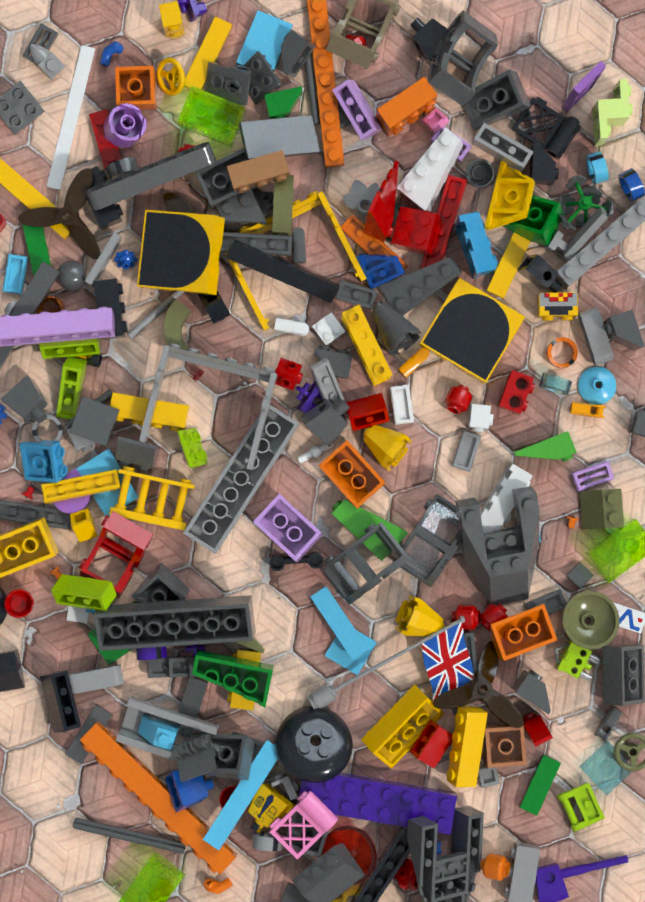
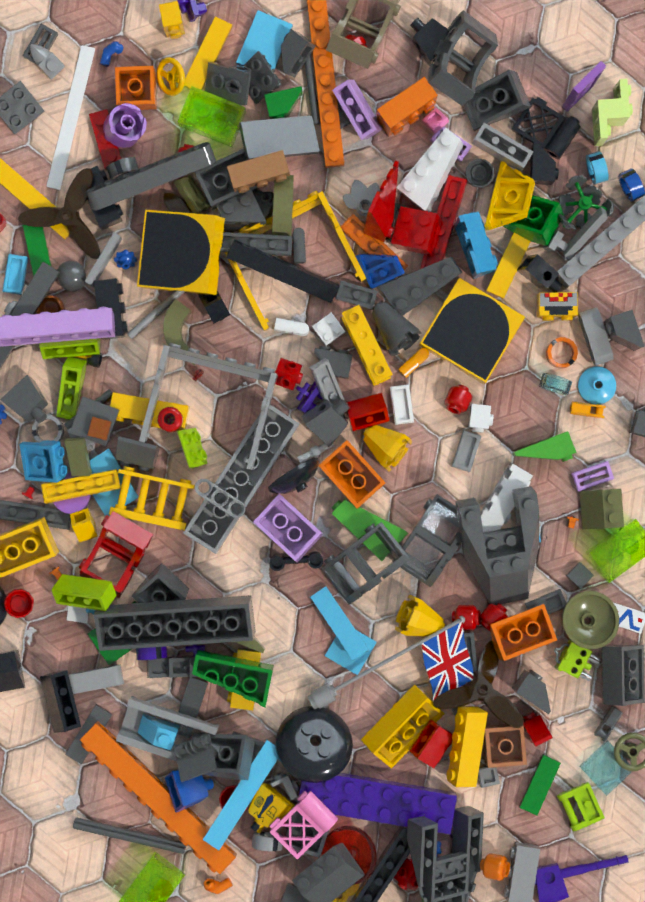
red brick [497,370,535,415] -> none
none -> olive tile [64,438,92,476]
none -> dark orange tile [87,417,112,441]
none -> red head [157,407,183,432]
none -> olive tile [174,175,210,214]
none -> light grey beam [195,479,246,518]
none -> black dish [268,458,319,494]

